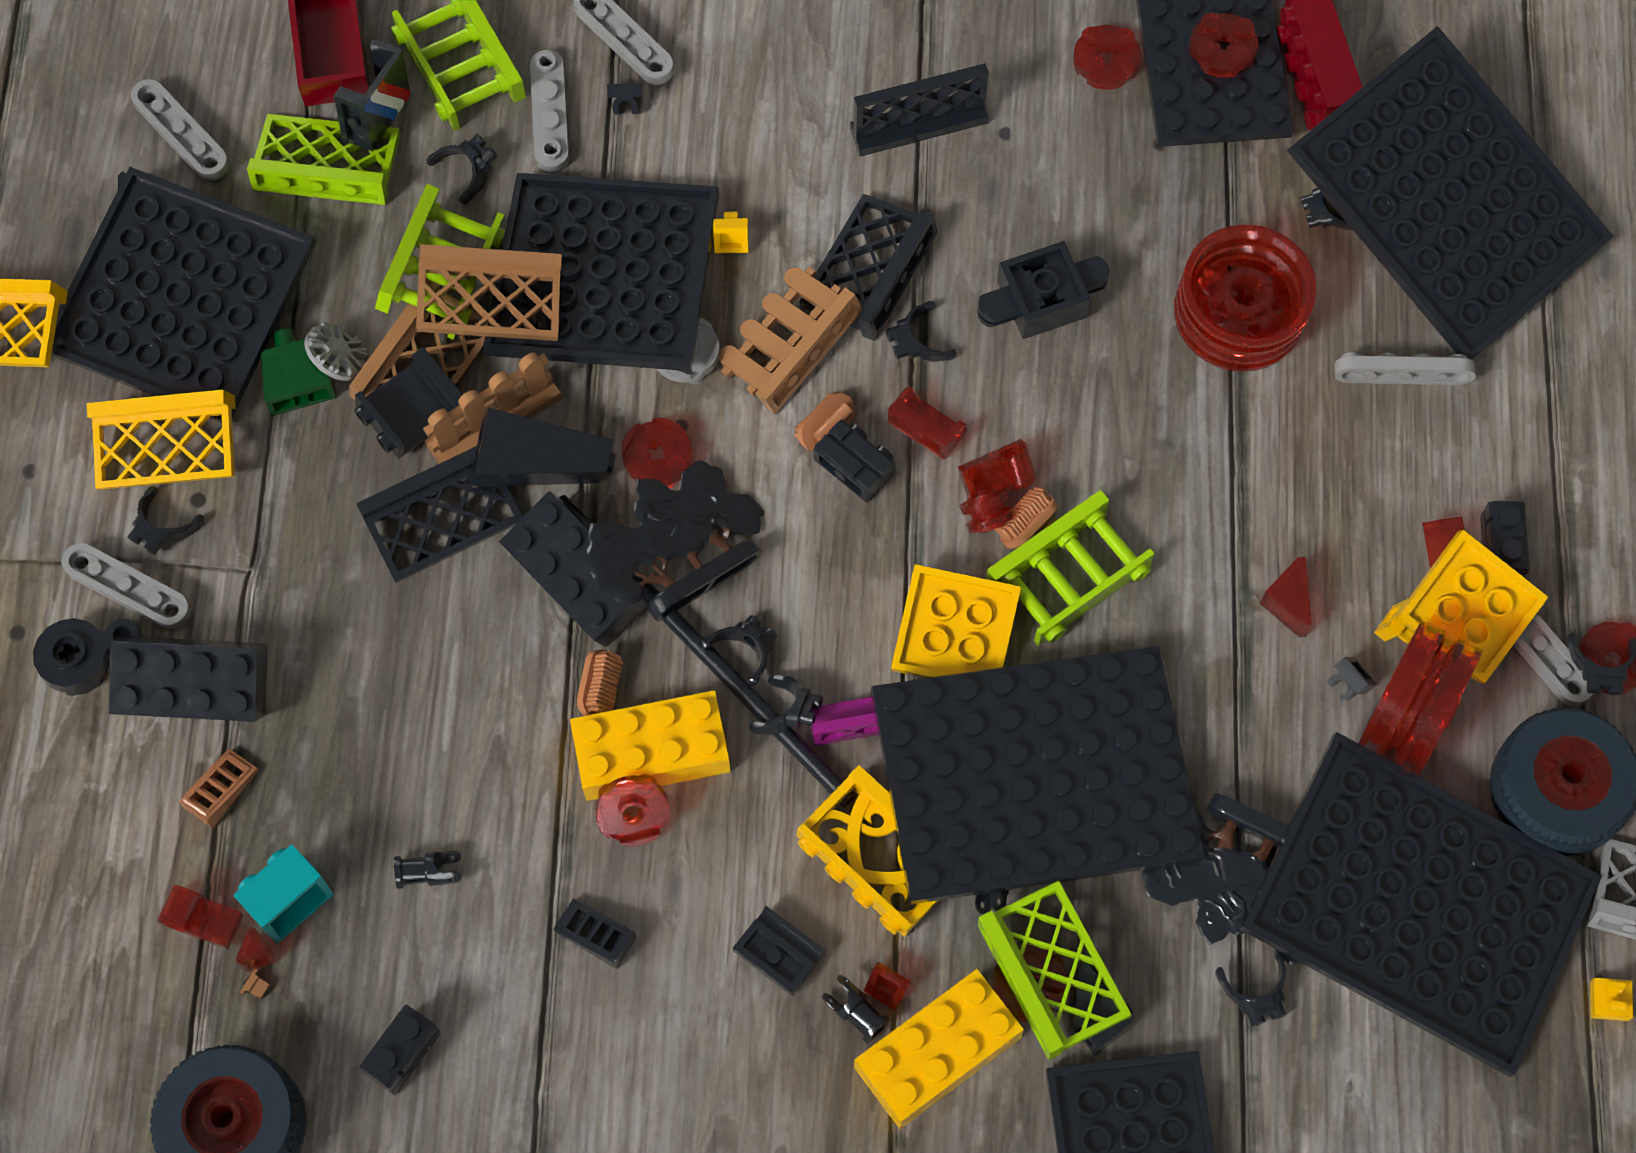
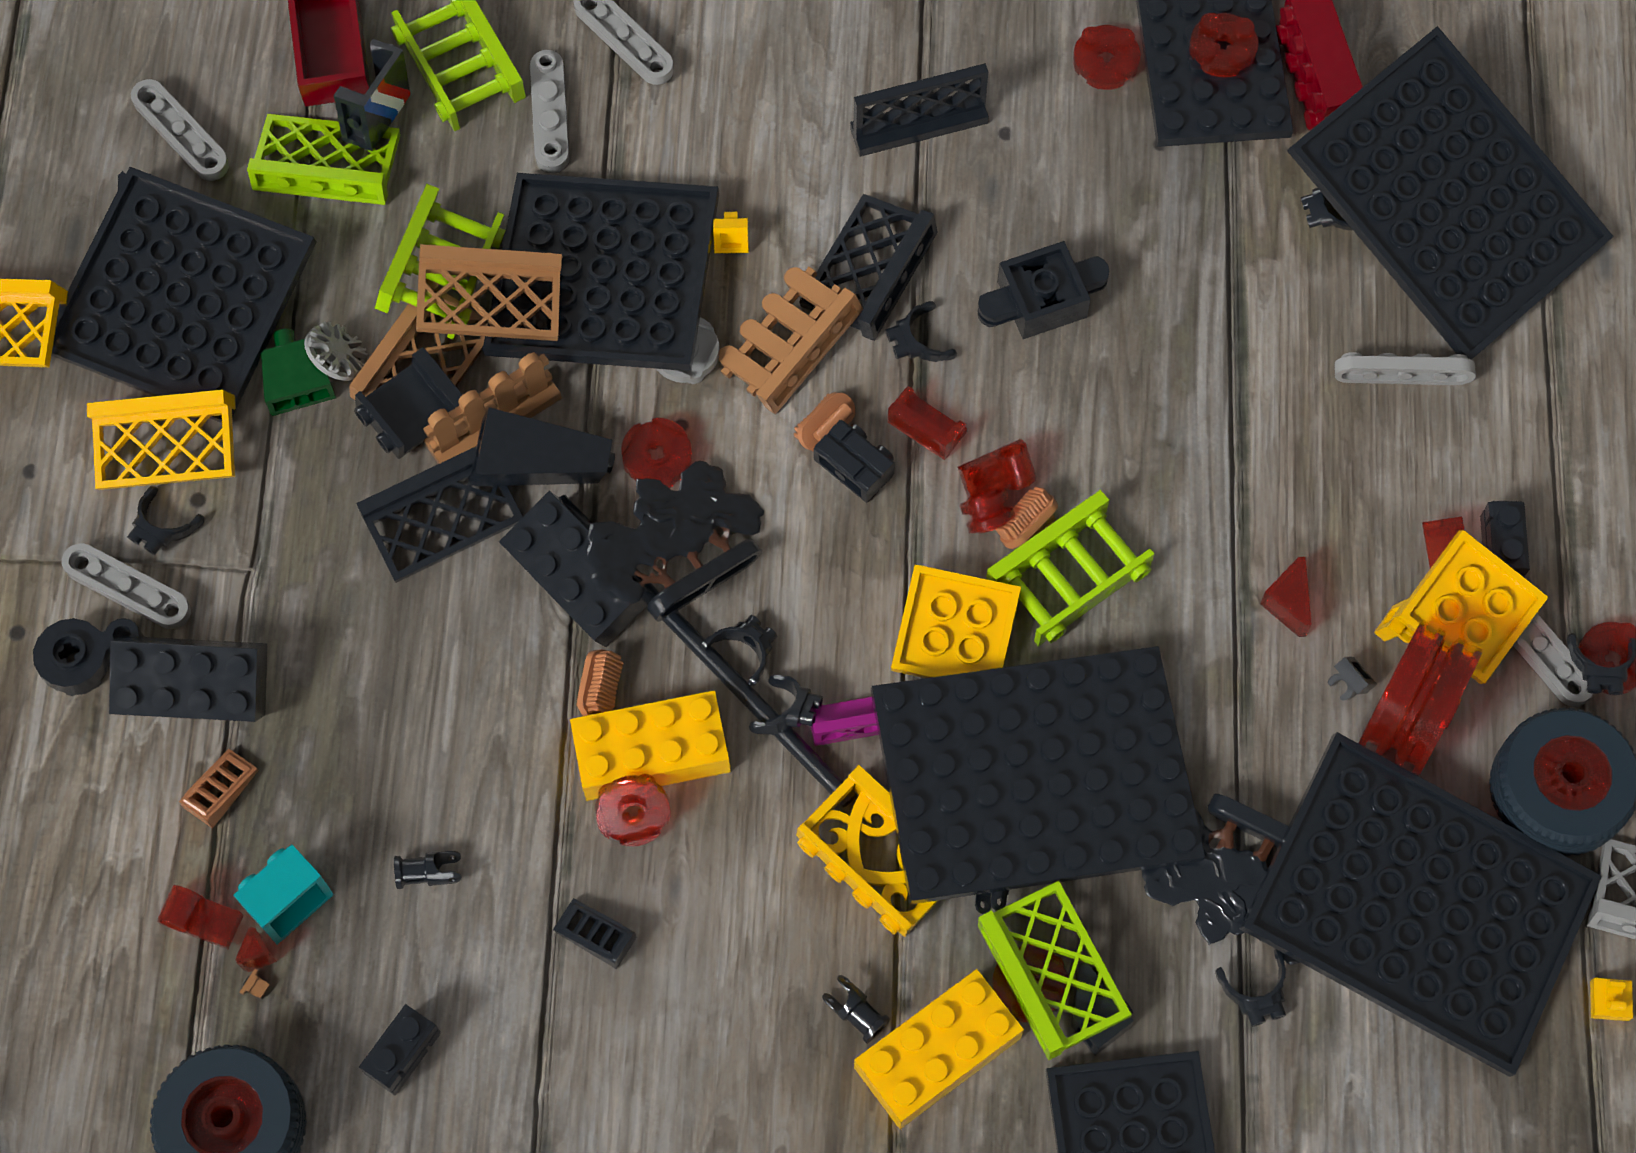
black helmet [426,133,498,204] -> none
black tile [607,83,643,115] -> none
black plate [733,906,826,997] -> none
clear red slope [863,962,912,1010] -> none
clear red wheel [1173,225,1316,372] -> none

